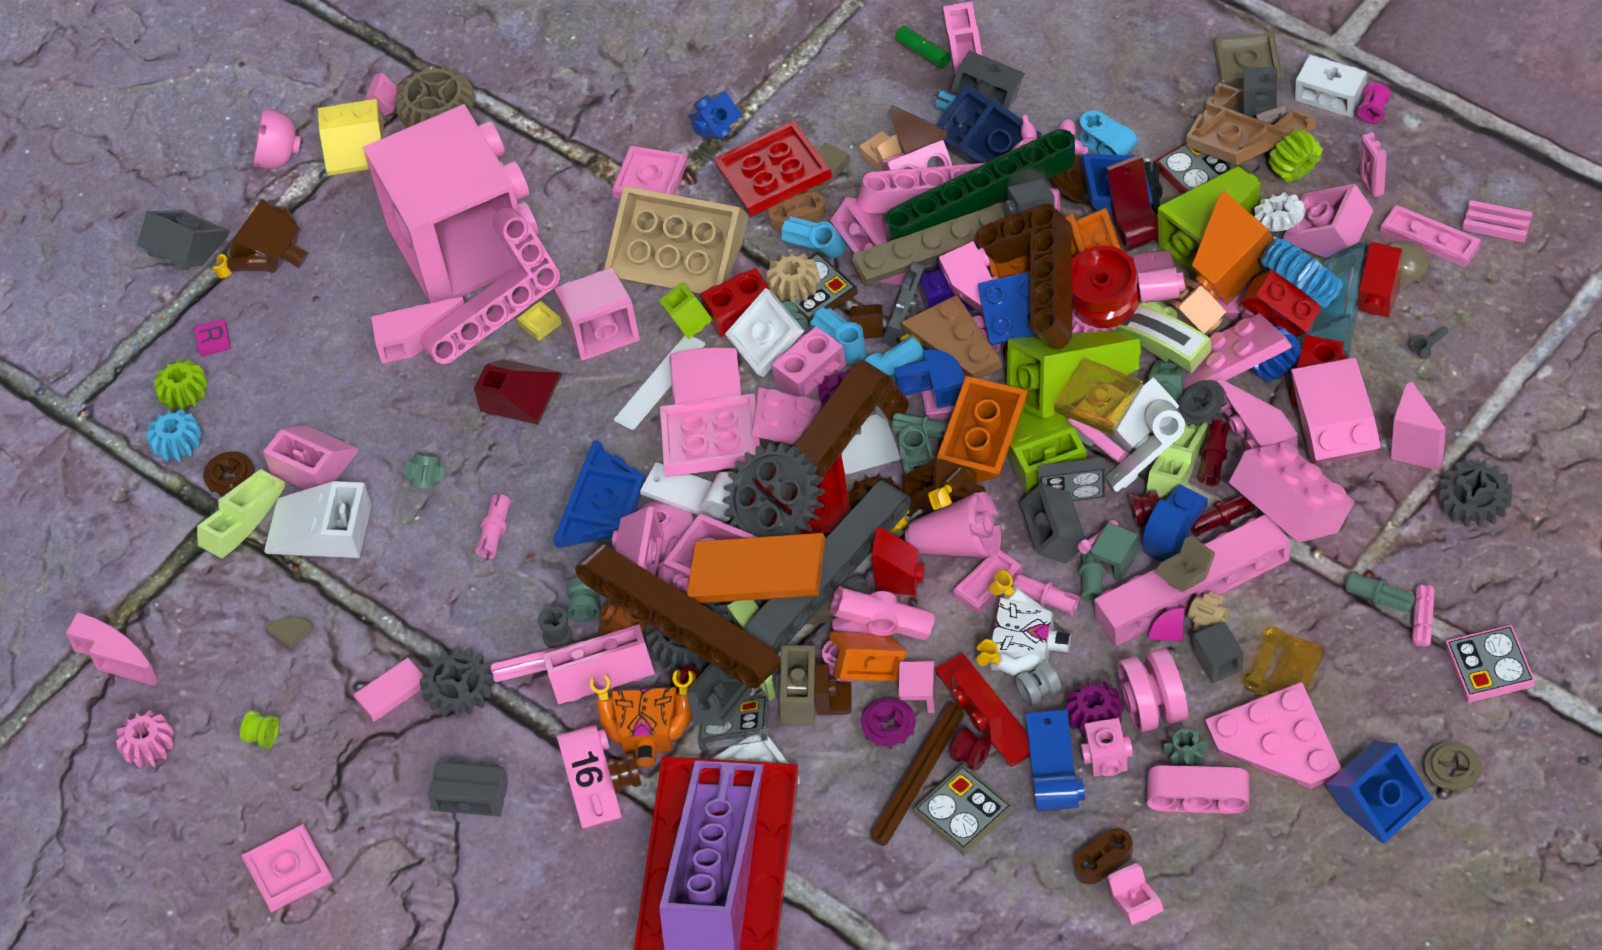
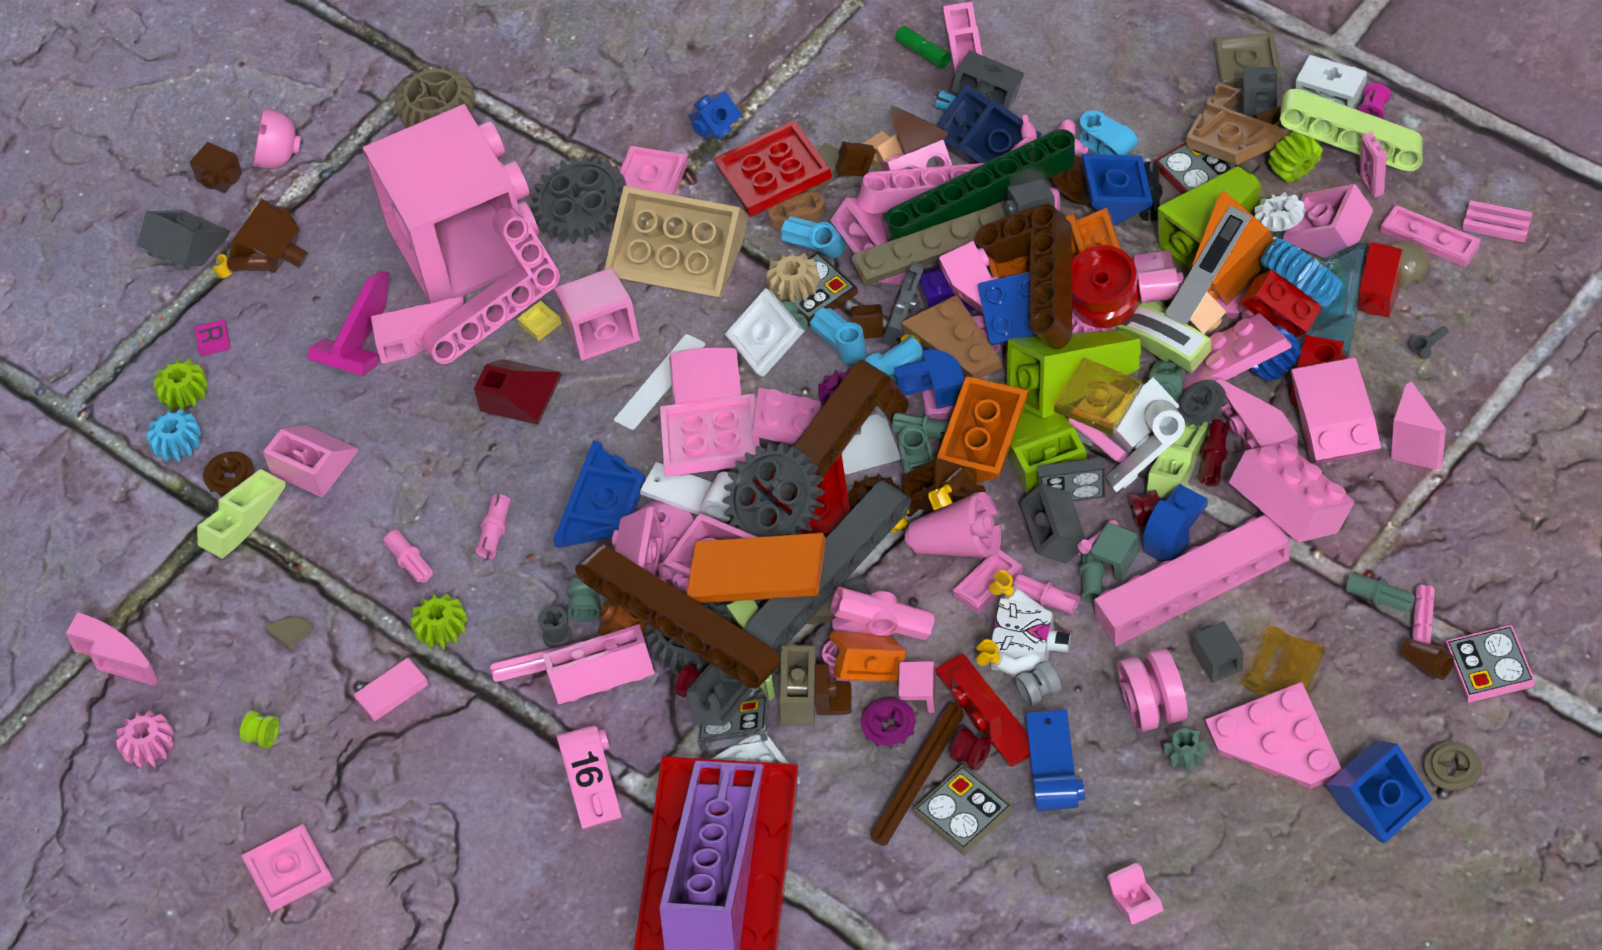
white slope [264,481,372,558] -> none
light yellow slope [318,99,384,176] -> none
bright pink tile [363,73,397,116] -> none
sand green gear [403,453,446,489] -> none
dark grey gear [420,647,494,718] -> none
dark grey brick [428,759,508,817] -> none
orange torso [590,669,696,768] -> none
reddish brown wheel [606,753,642,793] -> none
lime brick [658,282,713,339] -> none
red brick [700,268,771,338] -> none
bright pink brick [771,326,846,397] -> none
red slope [871,528,925,596] -> none
magenta gear [1065,679,1124,737] -> none
reddish brown beam [1073,828,1133,885] -> none
bright pink brick [1081,718,1133,777] -> none
dark red door [1106,154,1158,252] -> none
bright pink beam [1147,765,1250,814] -> none
dark pink tile [1148,606,1185,642] -> none
dark tan bracket [1156,536,1215,592] -> none
tan gear [1188,591,1230,632] -> none
dark red pin [1190,494,1256,537] -> none
dark grey gear [1438,459,1512,527] -> none
none -> reddish brown brick [190,142,242,194]
none -> dark pink piece [308,270,389,375]
none -> bright pink axle [383,530,433,584]
none -> lime gear [410,593,468,650]
none -> dark grey gear [530,155,627,244]
none -> reddish brown tile [835,141,876,177]
none -> light grey sticker [1166,206,1251,324]
none -> yellowish green beam [1280,89,1423,171]
none -> reddish brown cone [1400,639,1454,680]

